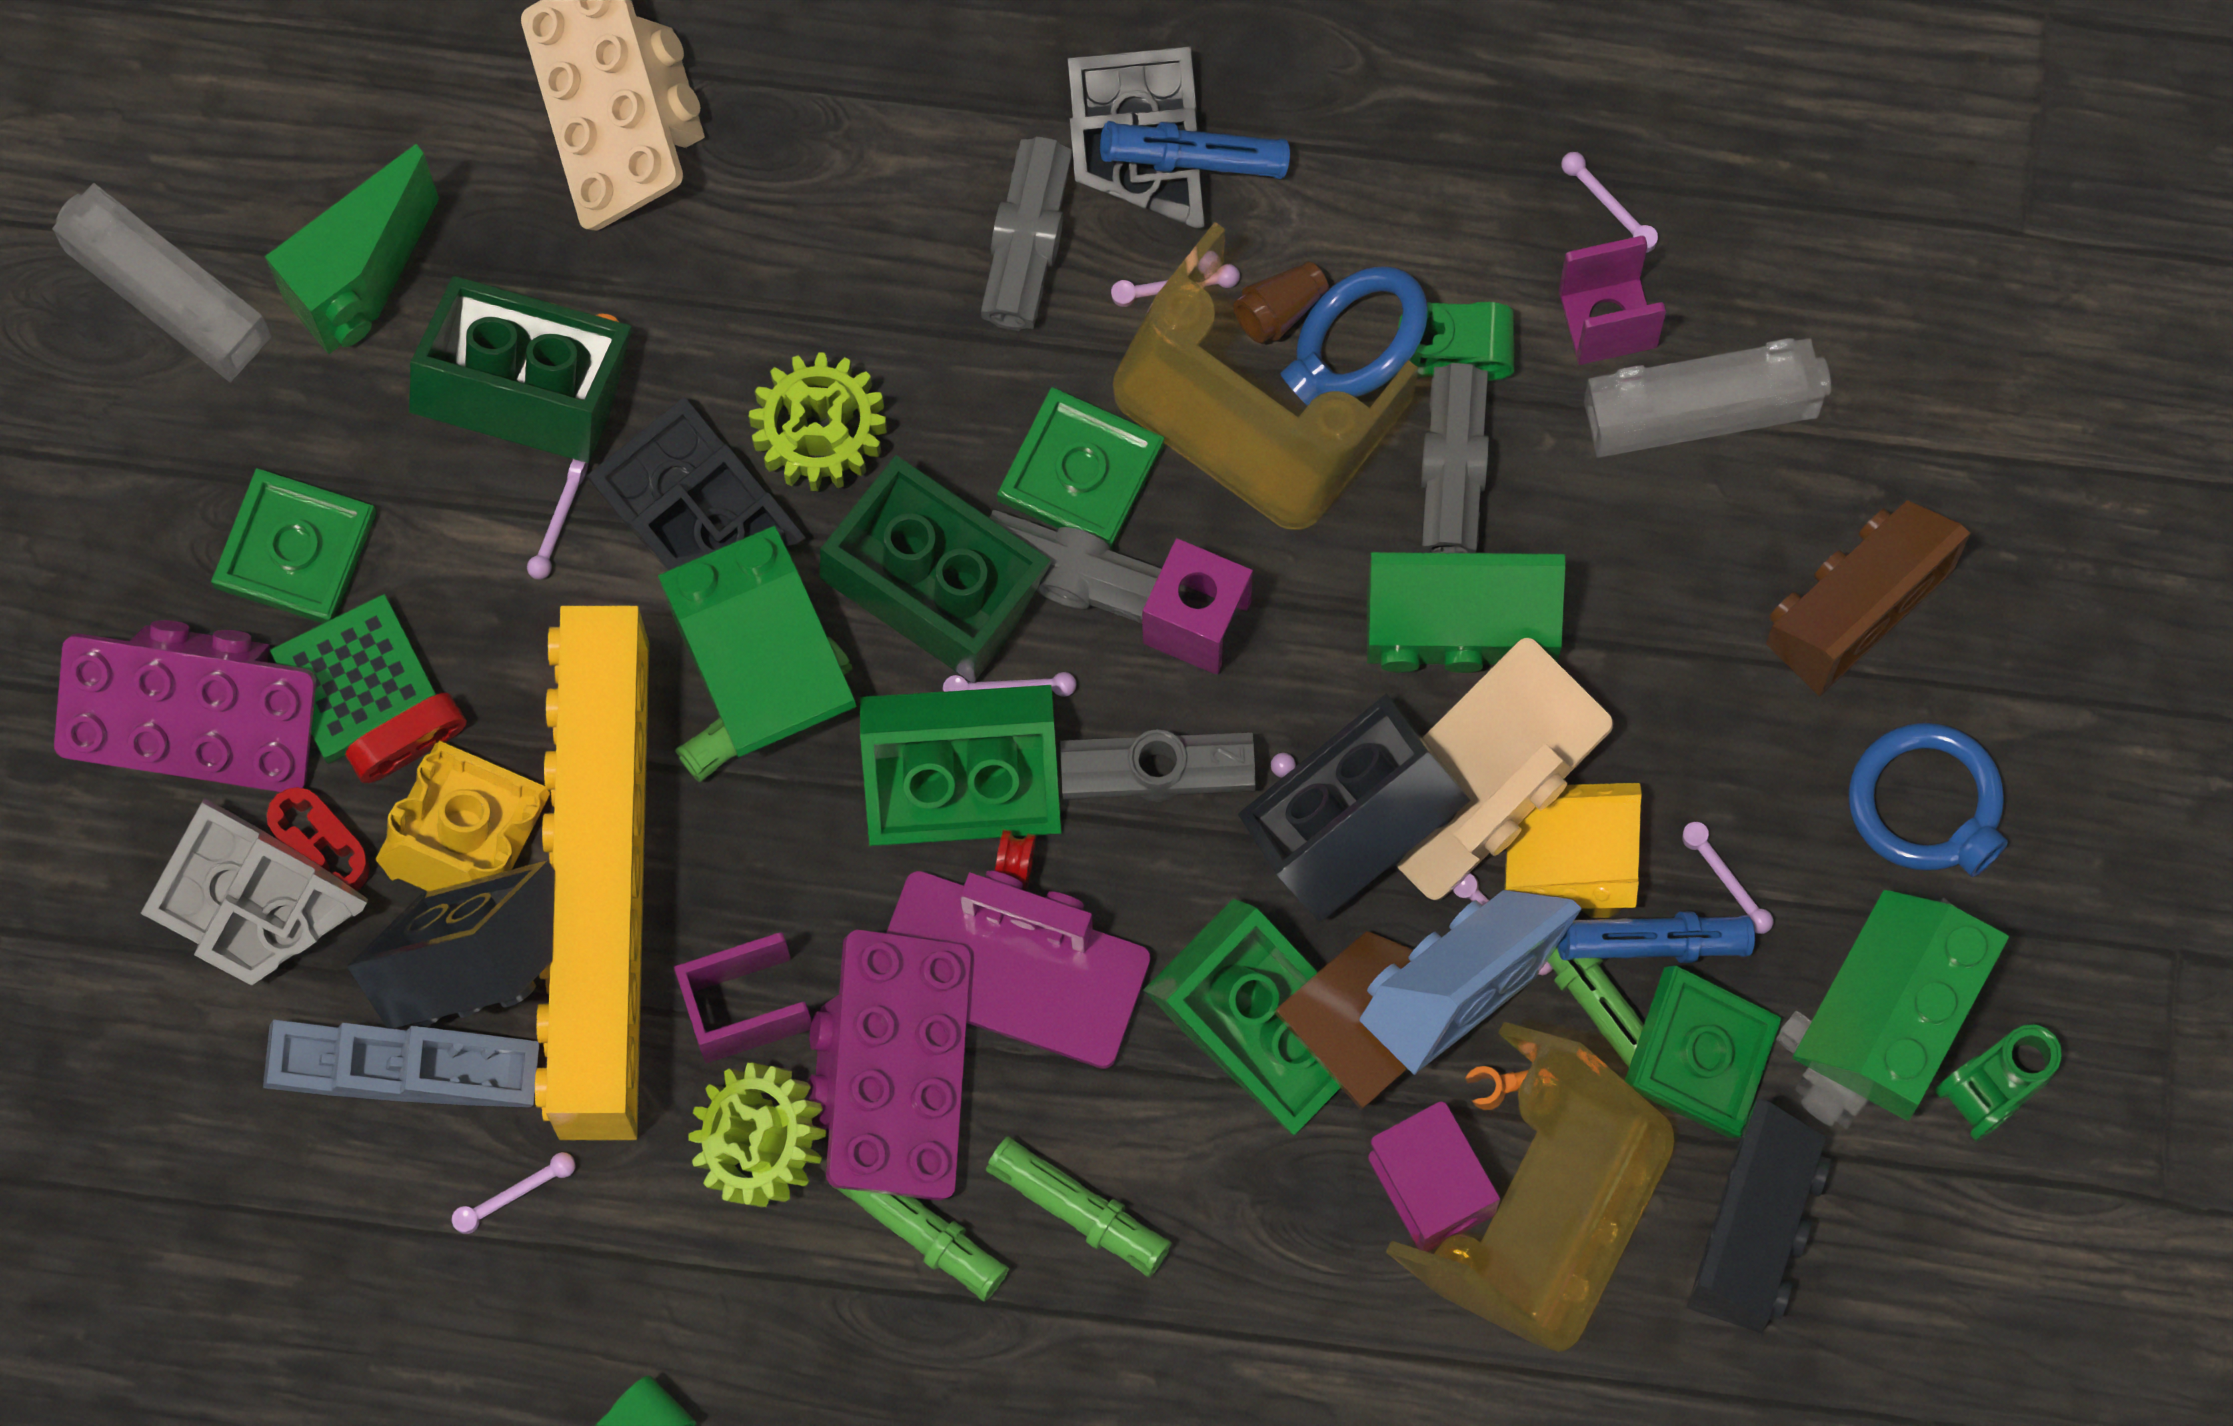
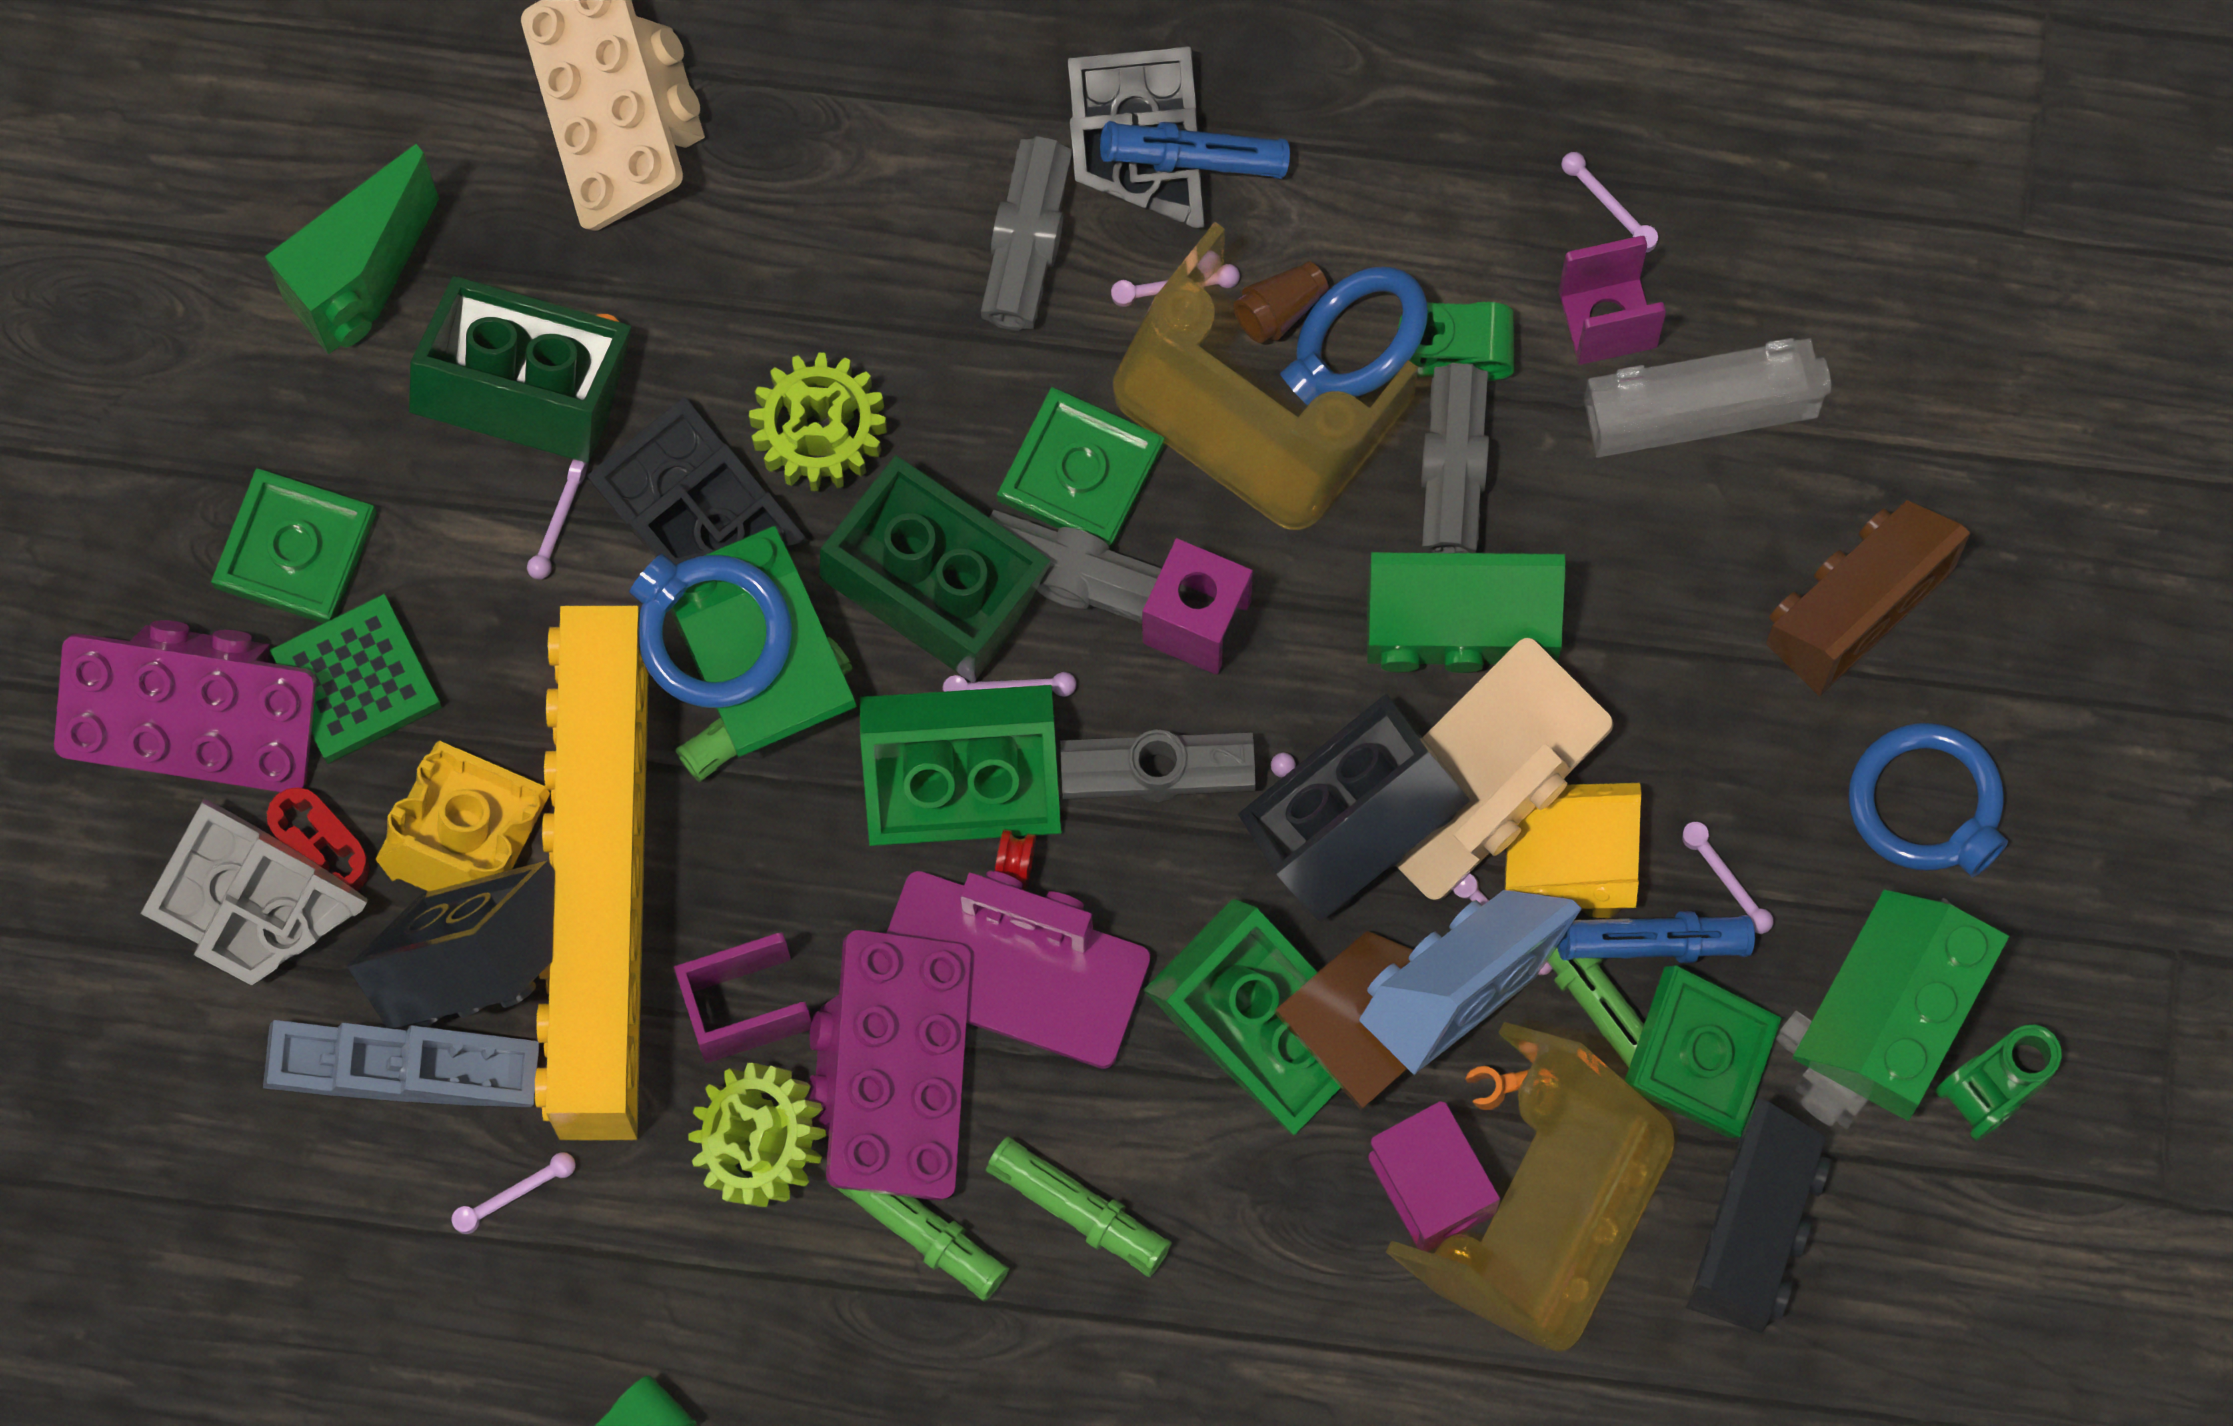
clear brick [52,183,272,383] -> none
red beam [345,693,467,783] -> none
none -> blue piece [629,553,792,708]

